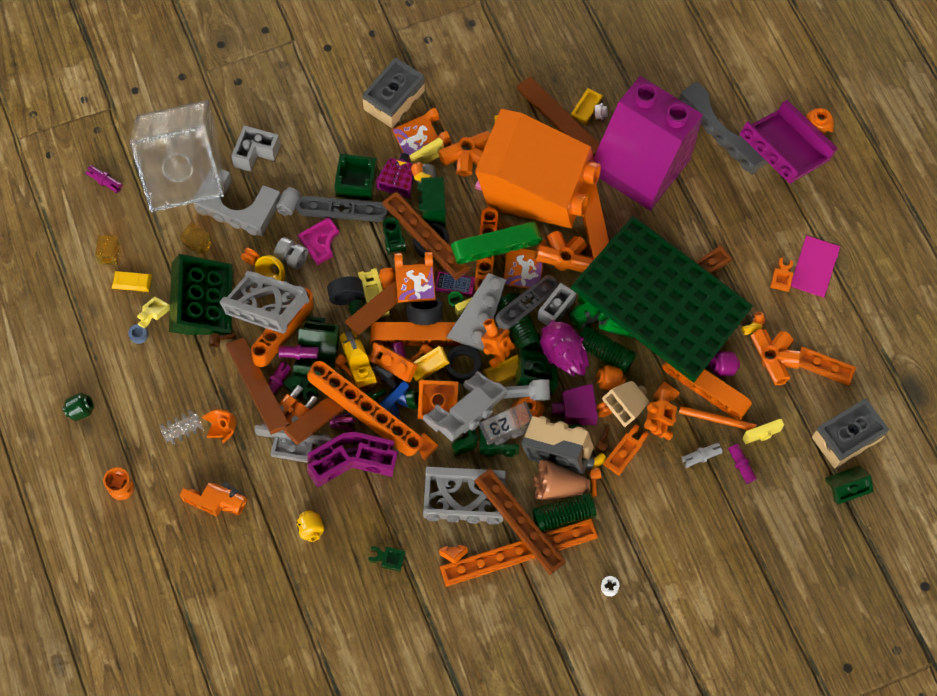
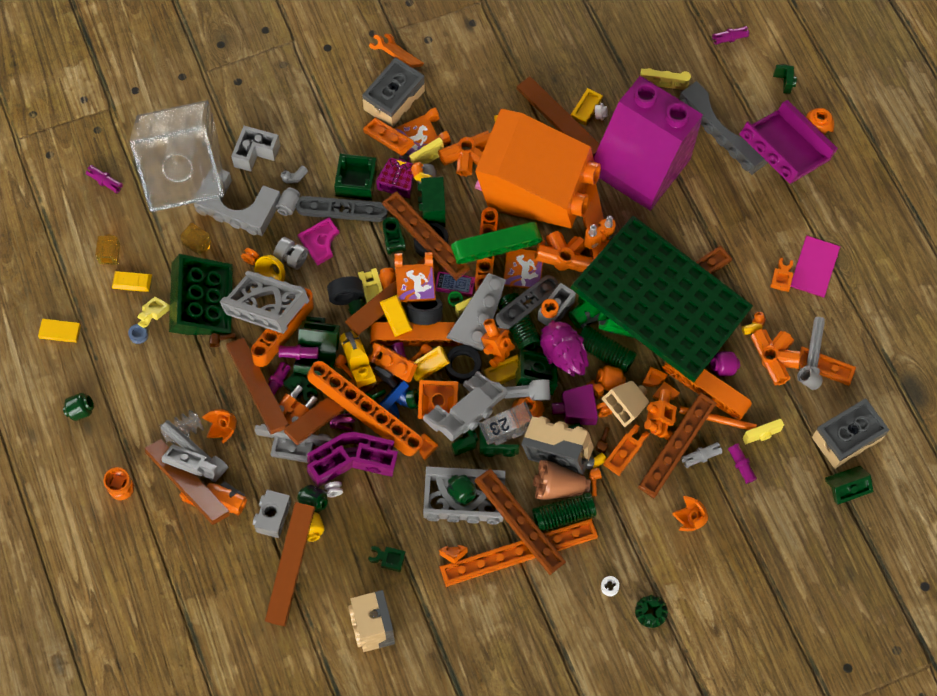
none -> yellow tile [38,319,81,343]
none -> dark orange tile [145,439,230,525]
none -> light grey axle [161,420,229,483]
none -> light grey hinge [162,444,217,479]
none -> light grey brick [253,490,292,538]
none -> dark orange tile [265,502,316,627]
none -> light grey arm [281,166,308,184]
none -> dark green head [297,485,328,513]
none -> white bush [324,481,343,497]
none -> tan piece [348,590,395,652]
none -> orange tile [363,117,415,156]
none -> orange flag [369,33,424,68]
none -> yellow tile [380,295,413,337]
none -> dark green head [447,474,476,505]
none -> orange bush [541,299,559,319]
none -> orange piece [584,216,616,249]
none -> orange tile [586,380,604,399]
none -> dark green gear [635,595,668,628]
none -> dark orange tile [637,392,717,499]
none -> light yellow plate [640,68,691,90]
none -> orange tile [642,366,668,387]
none -> orange piece [672,496,708,531]
none -> magenta pin [712,26,749,45]
none -> dark green bracket [773,64,797,94]
none -> light grey axle [797,317,825,390]

